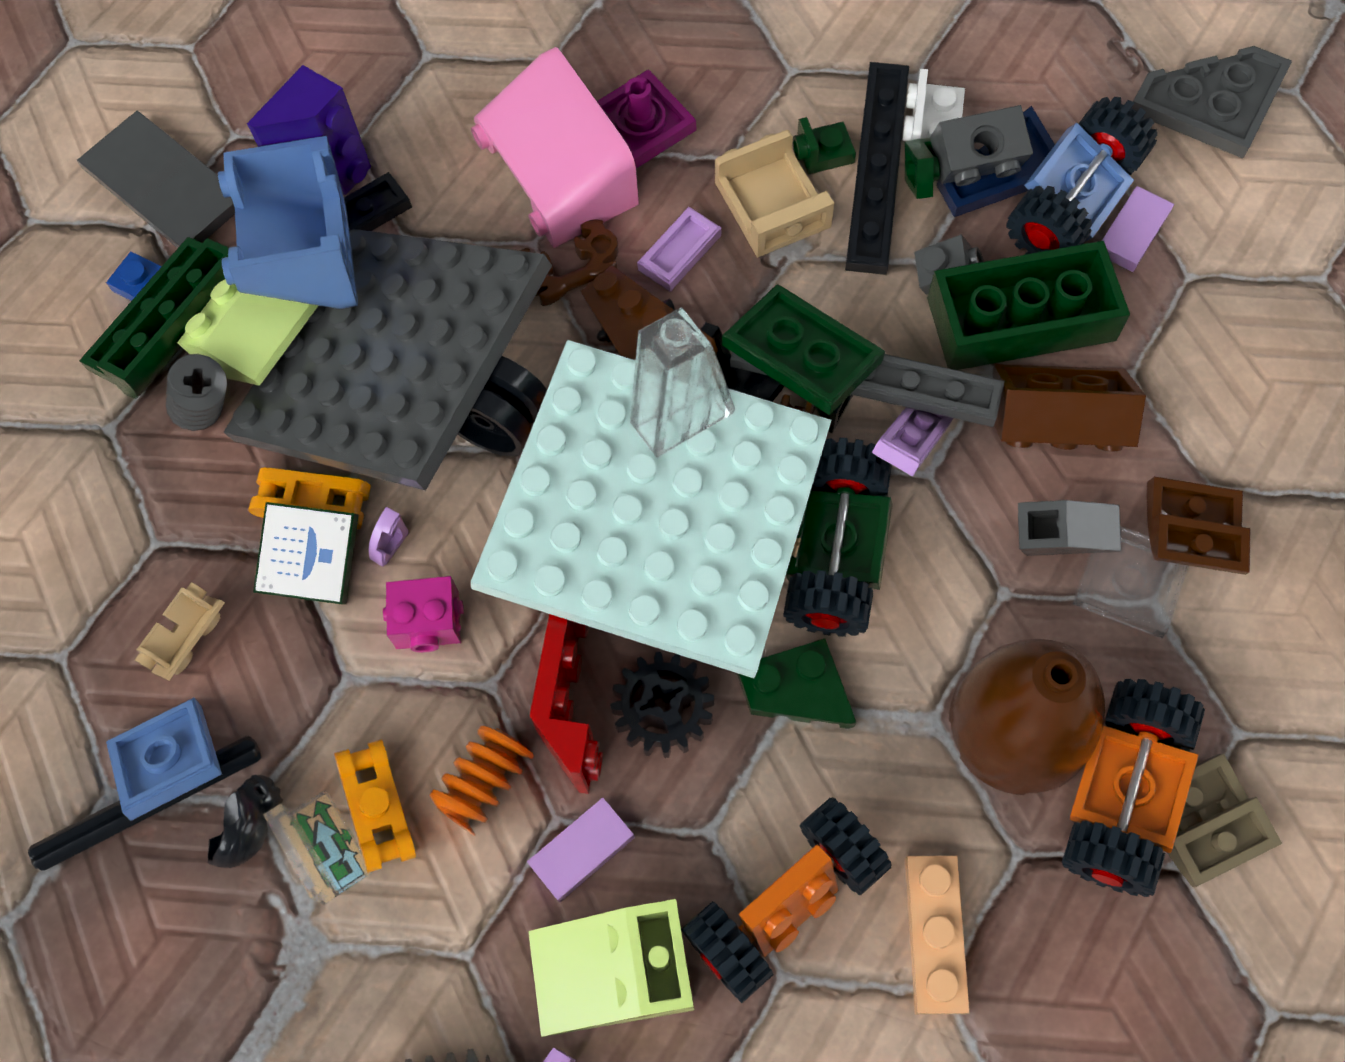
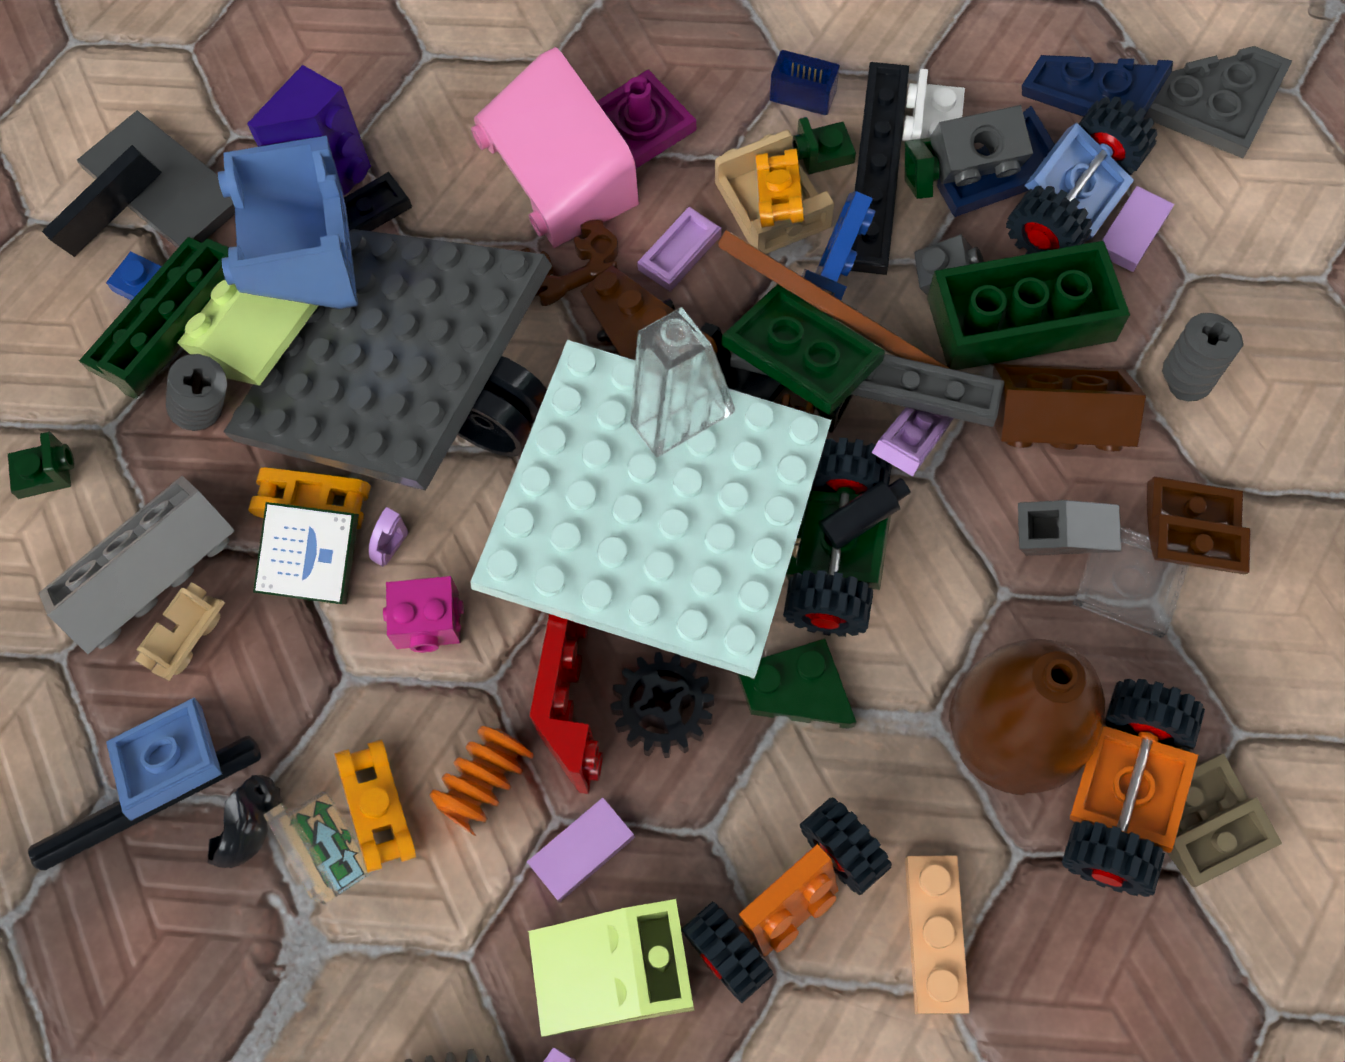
none -> dark green bracket [8,431,74,499]
none -> light grey slope [39,476,235,654]
none -> black tile [42,145,162,257]
none -> dark orange tile [718,229,950,369]
none -> light orange plate [756,148,805,228]
none -> clear blue piece [770,50,840,115]
none -> blue plate [796,191,875,318]
none -> black cylinder [818,478,911,550]
none -> dark blue wing [1022,55,1173,118]
none -> dark grey piece [1162,313,1244,402]

